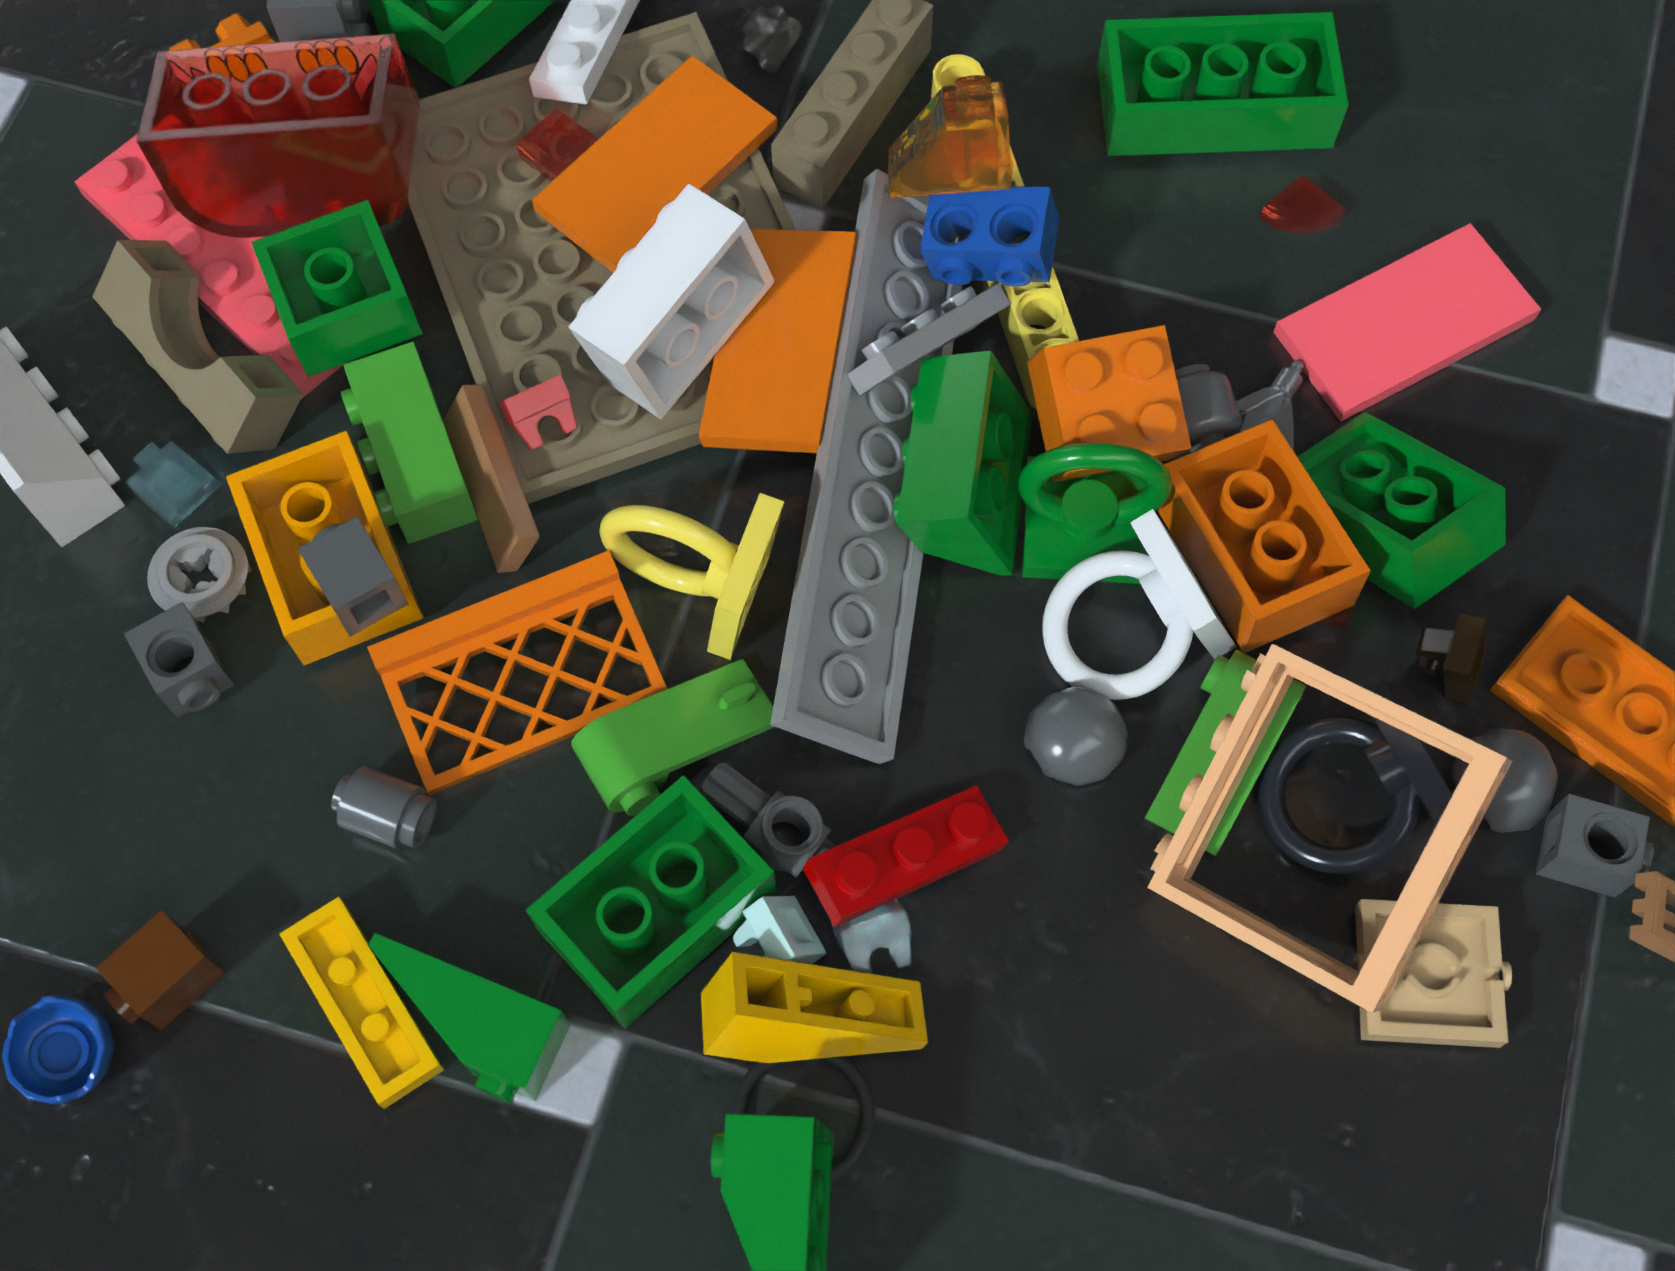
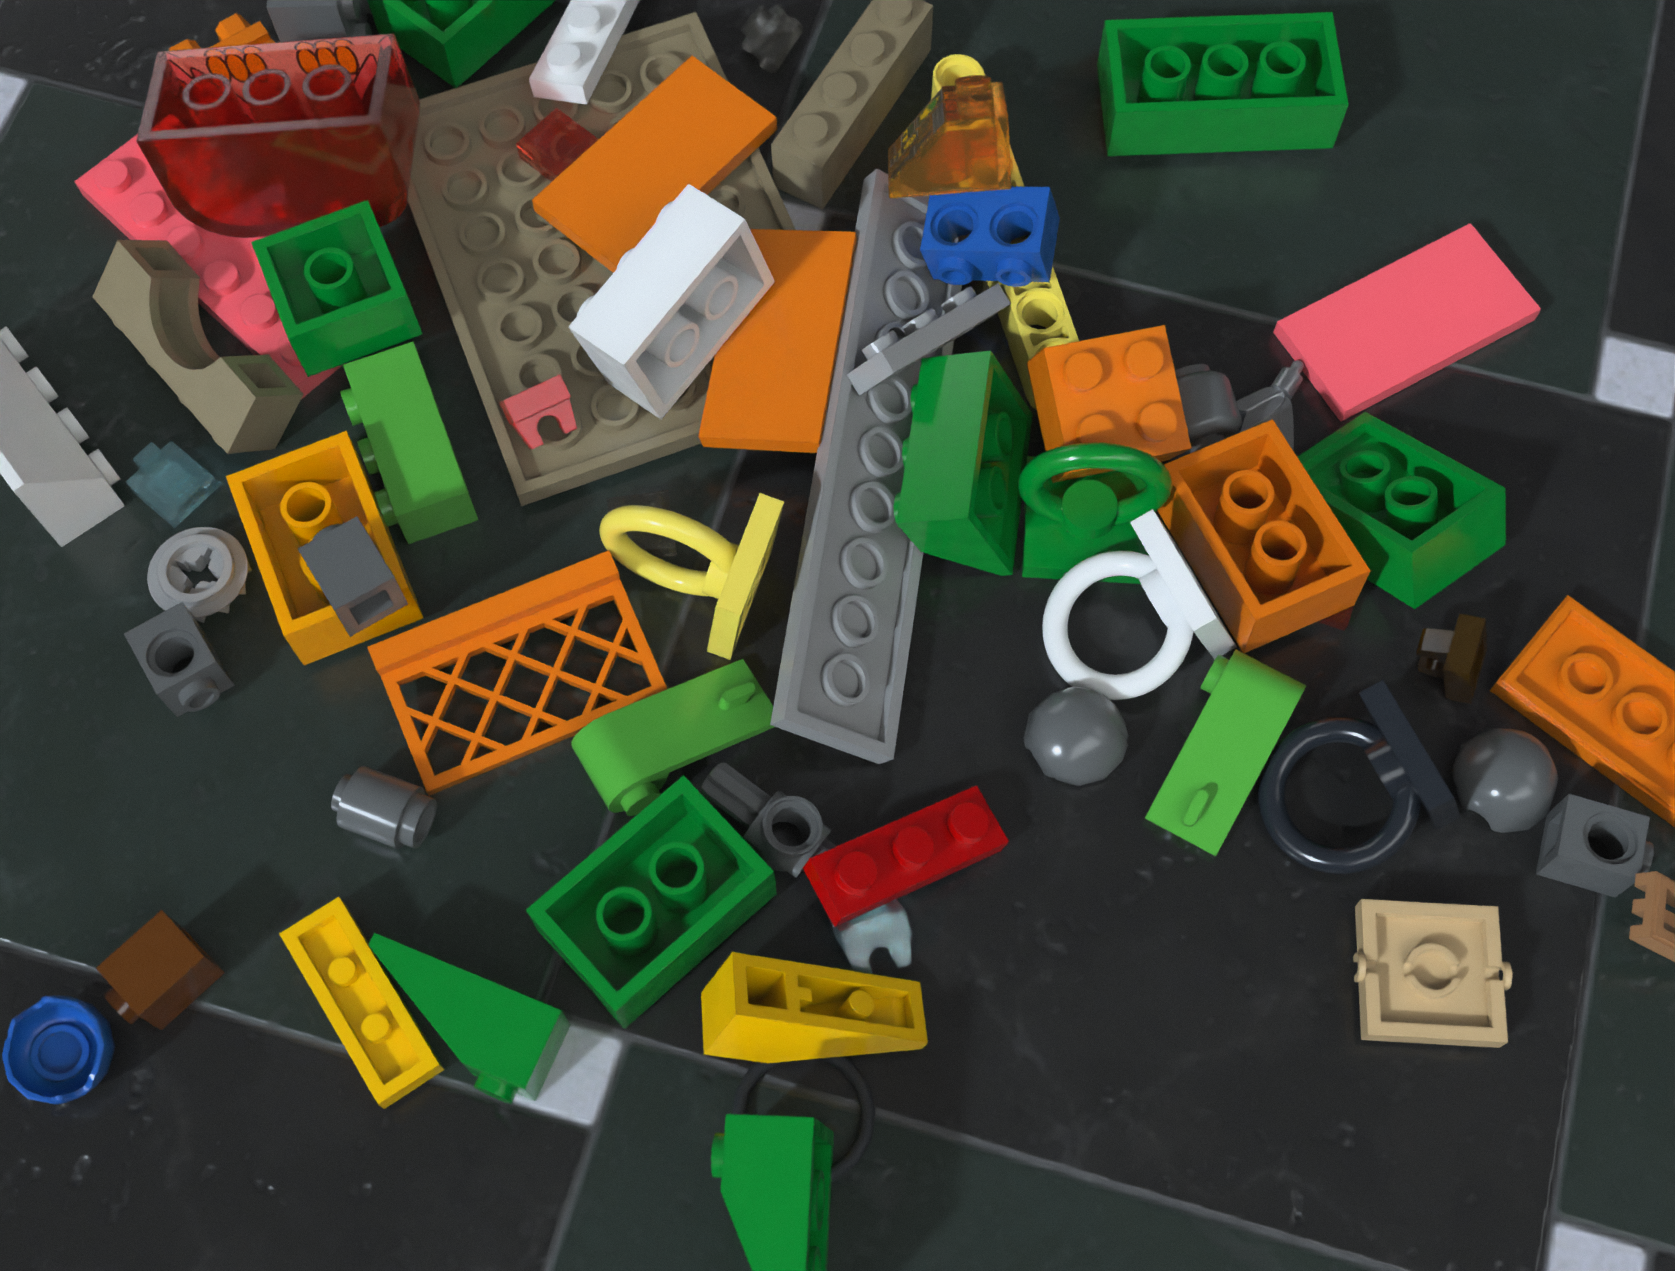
medium nougat tile [443,385,540,573] -> none
light aqua tile [733,896,827,964] -> none
light nougat window [1147,644,1513,1013] -> none
clear red tile [1260,174,1345,233] -> none

